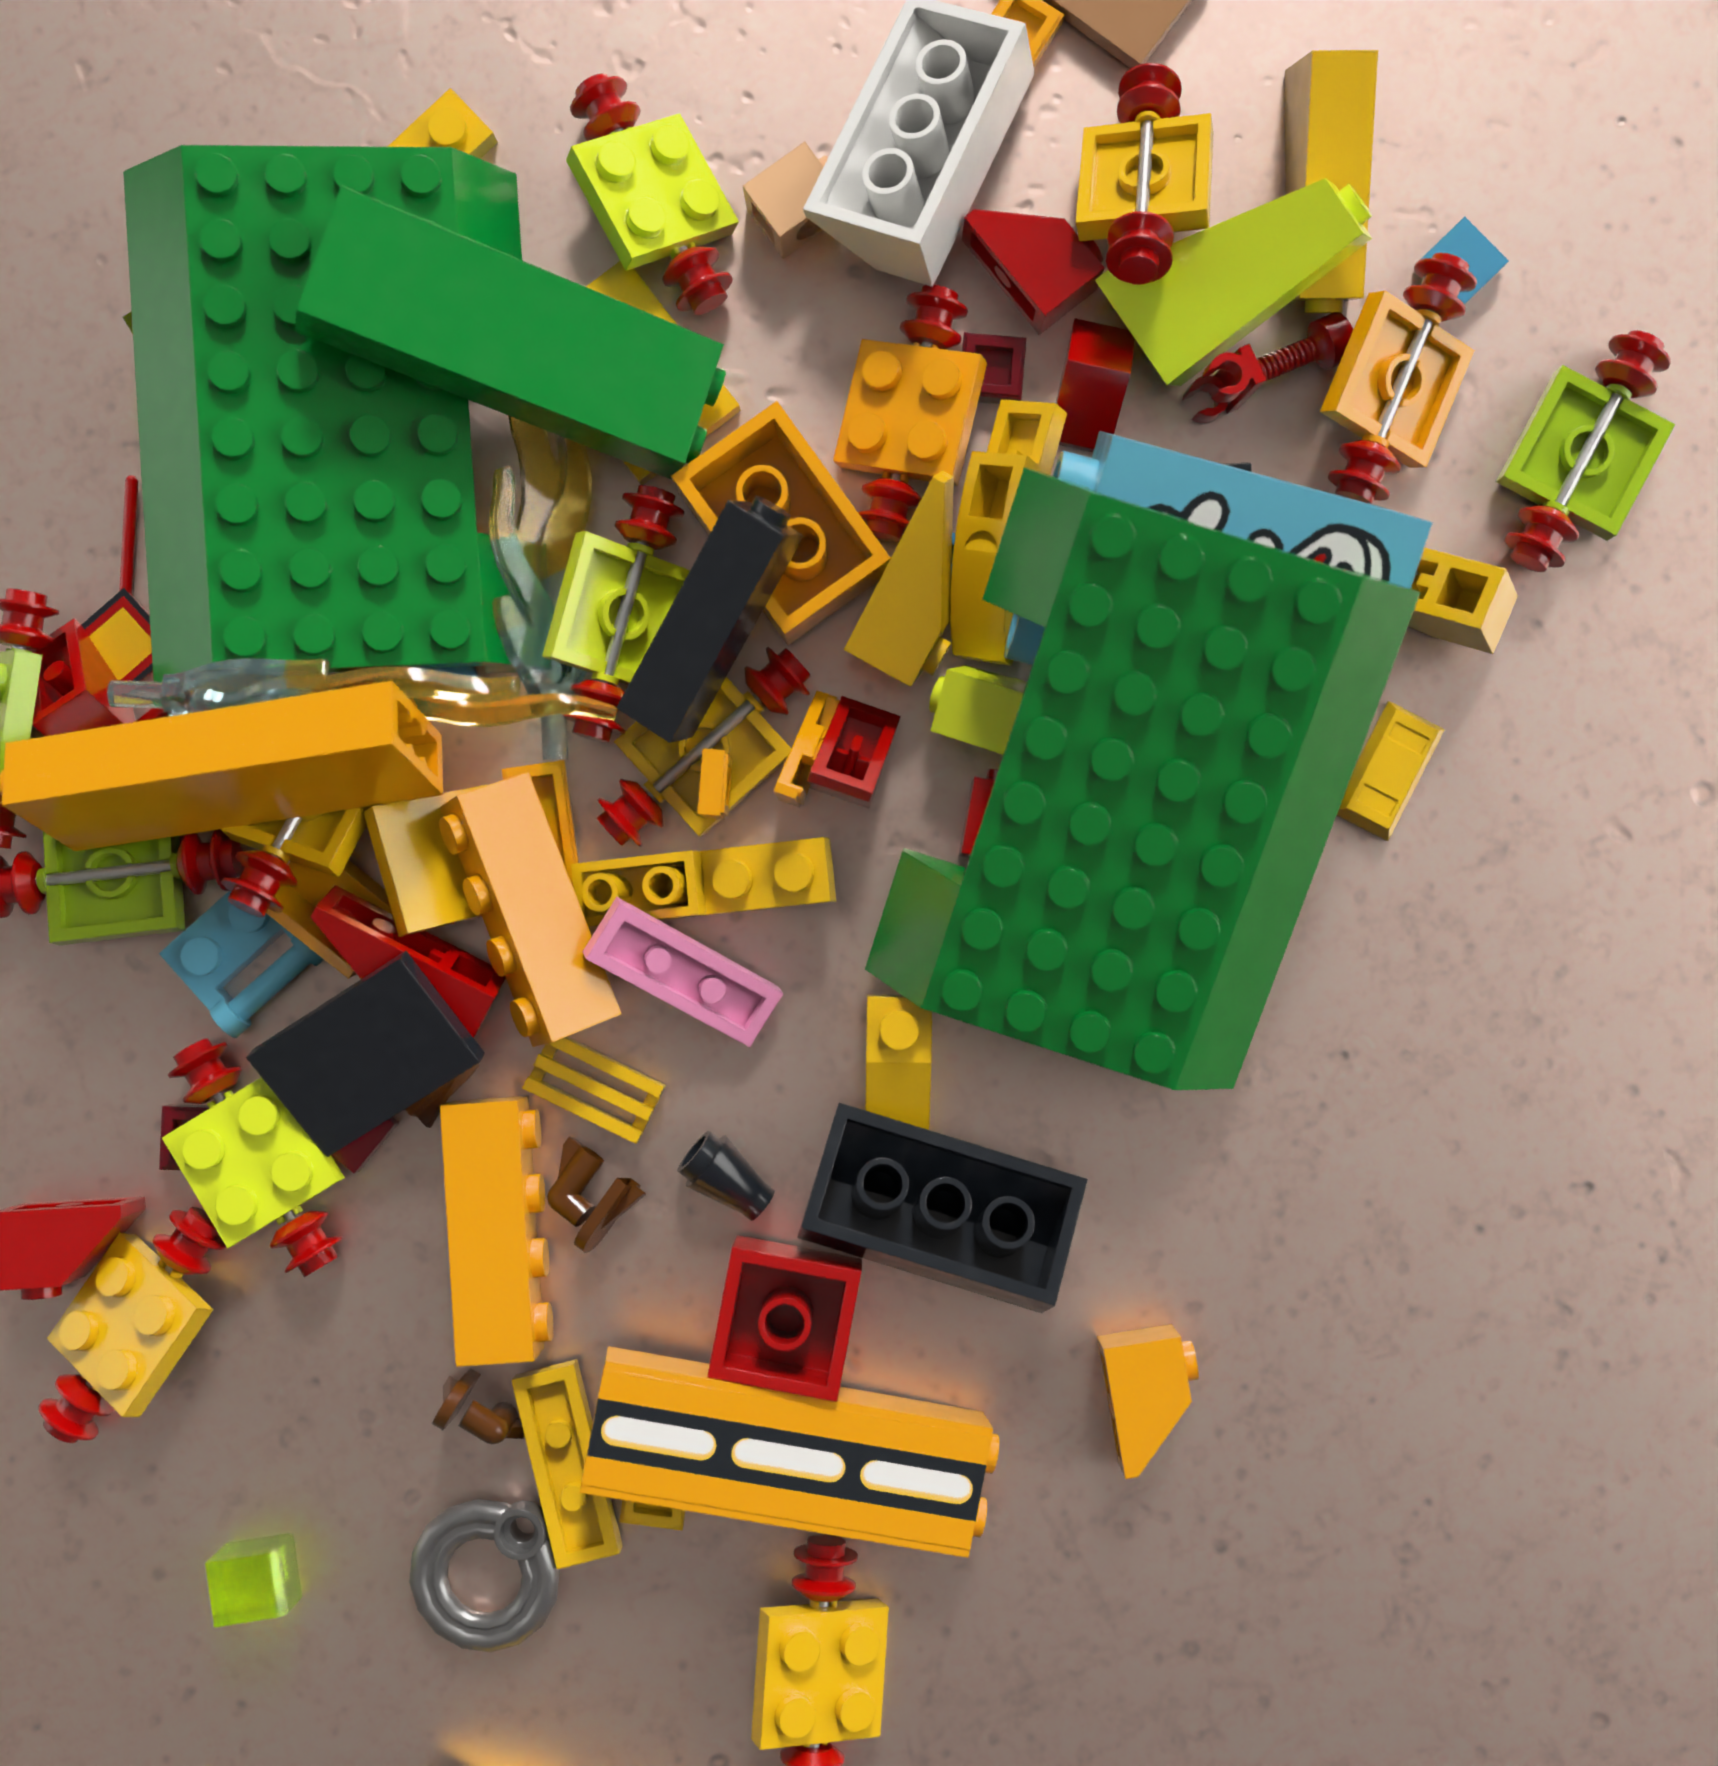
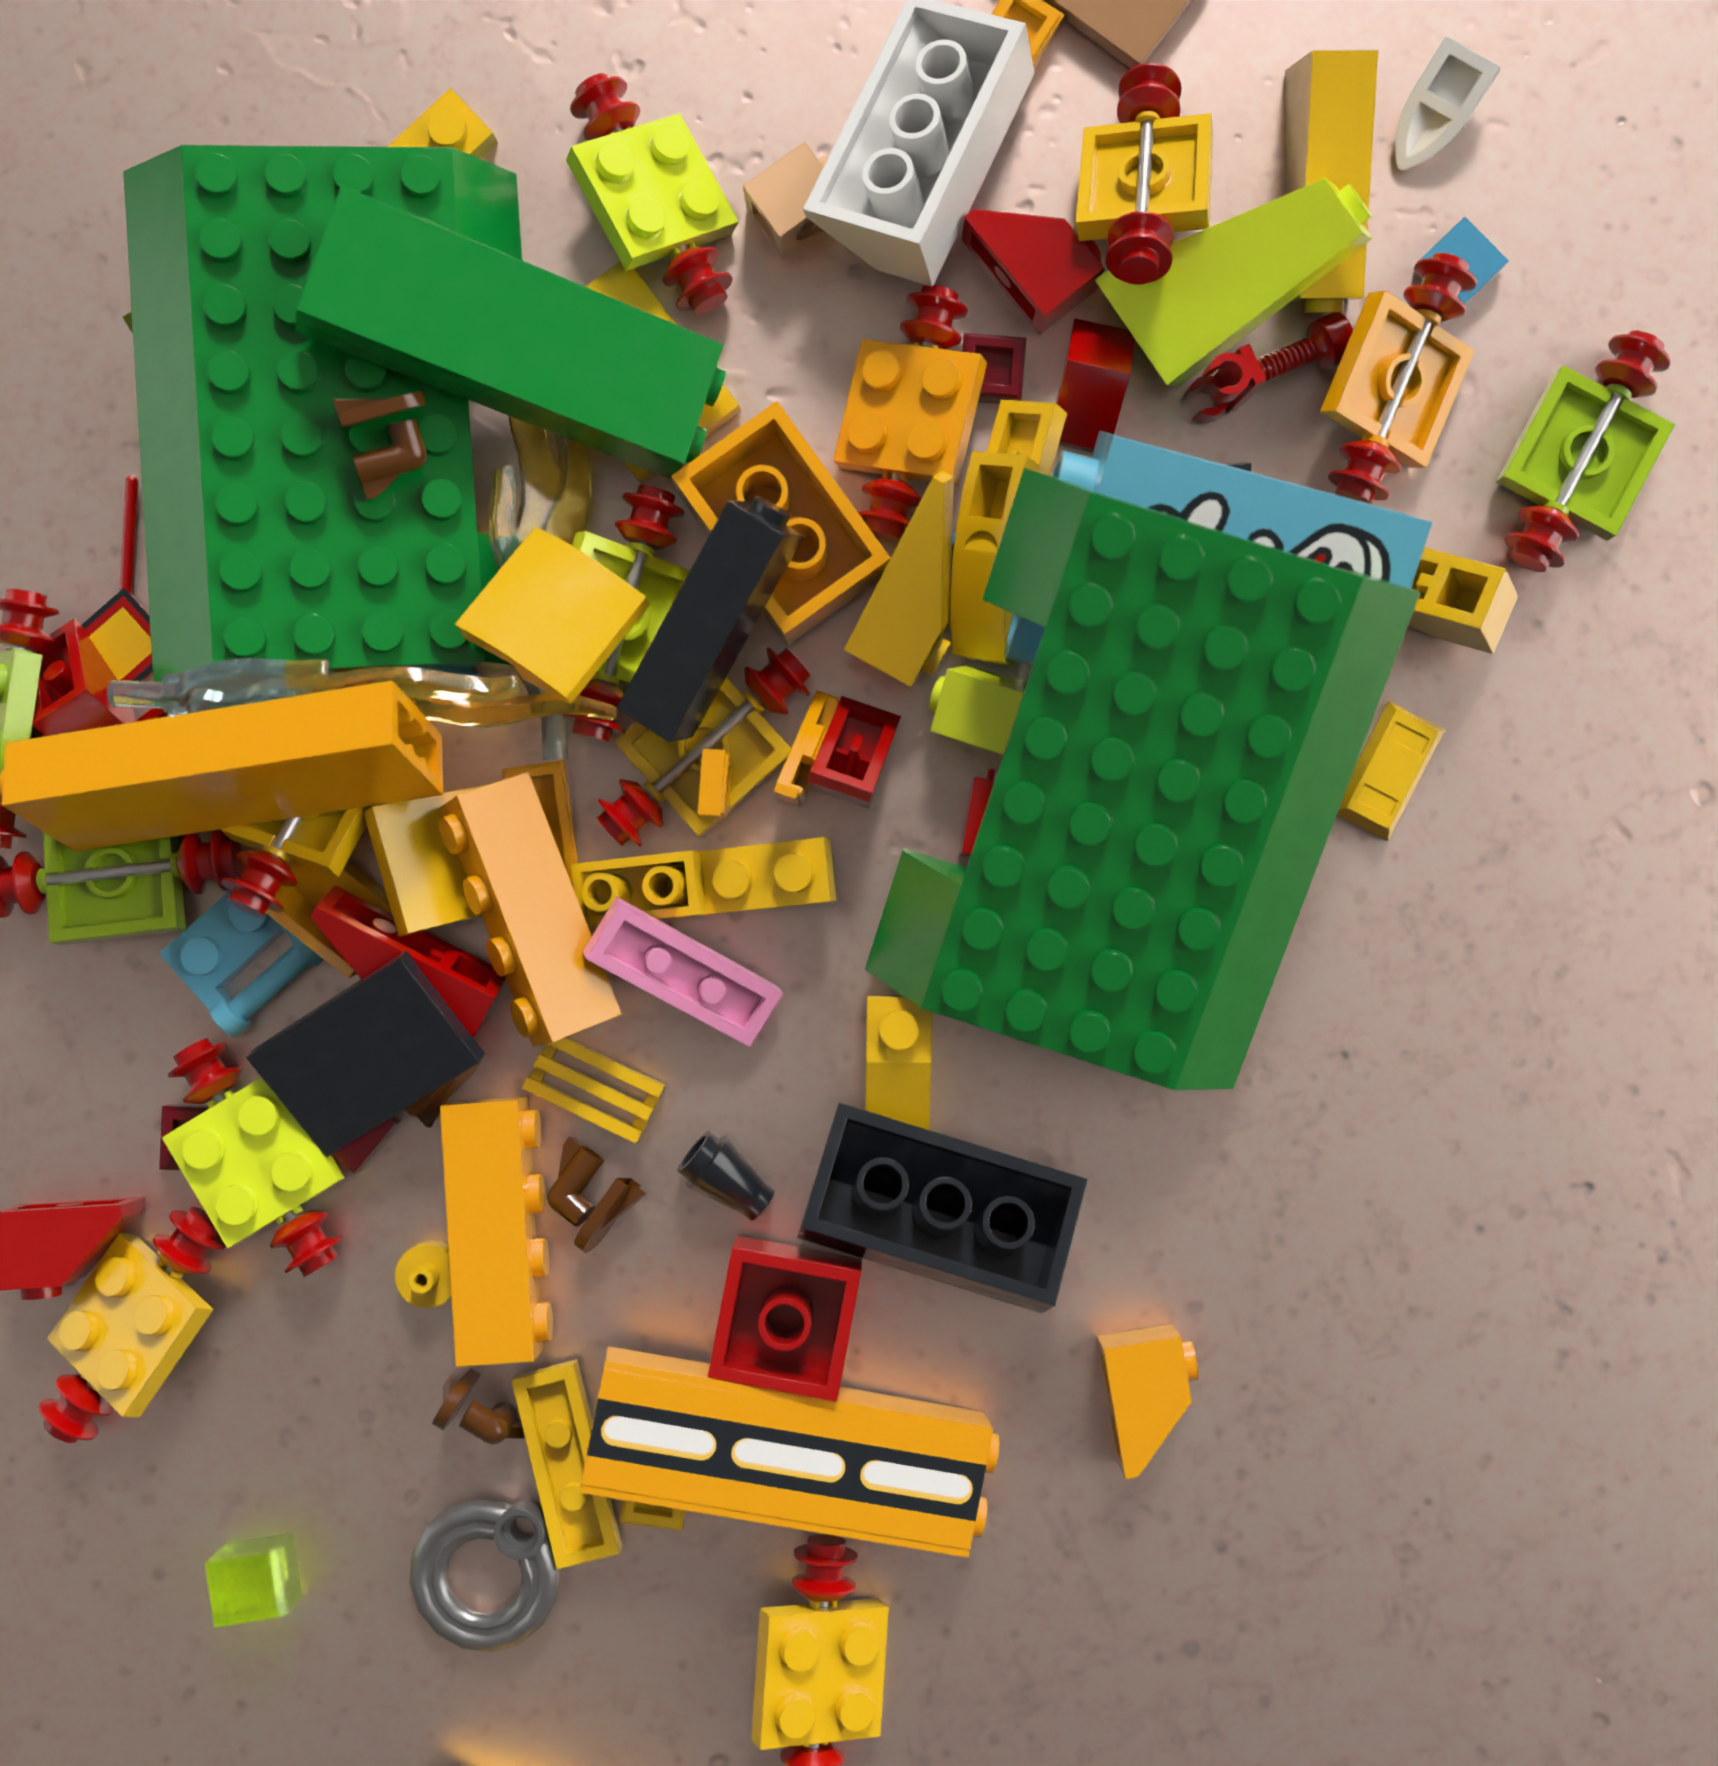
none -> reddish brown piece [333,391,427,500]
none -> yellow tile [395,1240,451,1308]
none -> yellow slope [455,526,650,705]
none -> white plate [1395,36,1501,171]

